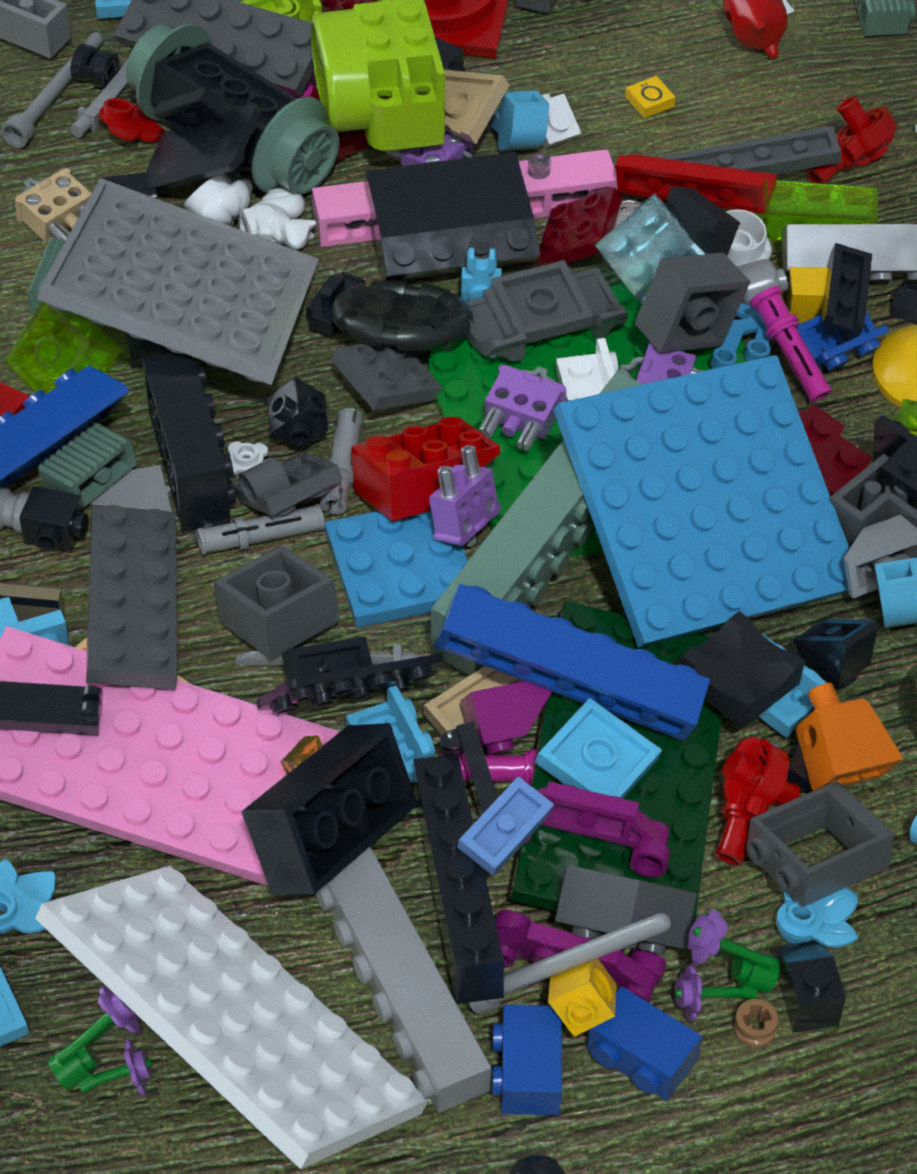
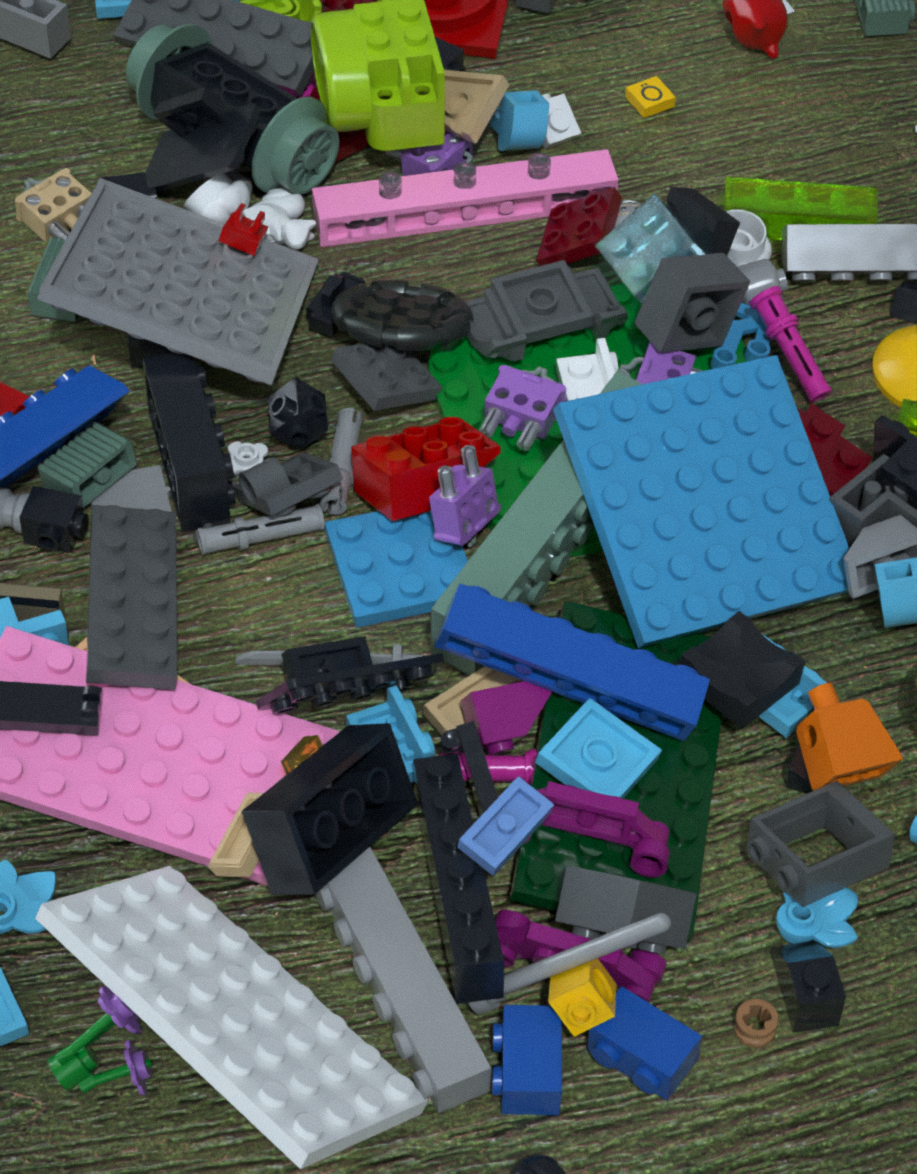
light grey piece [0,32,103,148] -> none
clear neon green slope [4,301,122,394] -> none
black wheel [70,44,120,88] -> none
light grey sword [70,58,129,138] -> none
red plate [99,98,166,142] -> none
dark grey brick [214,545,340,659] -> none
black slope [365,151,540,282] -> none
medium azure plate [461,248,501,301] -> none
dark grey plate [614,125,841,200] -> none
red fence [615,154,777,214] -> none
plant [674,909,780,1022] -> none
red pin [714,737,800,866] -> none
yellow brick [786,267,829,322] -> none
black slope [793,619,878,689] -> none
blue bracket [797,311,889,372] -> none
red pin [806,96,898,188] -> none
black hinge [821,243,872,342] -> none
none -> tan tile [208,793,263,877]
none -> red tile [218,203,269,256]

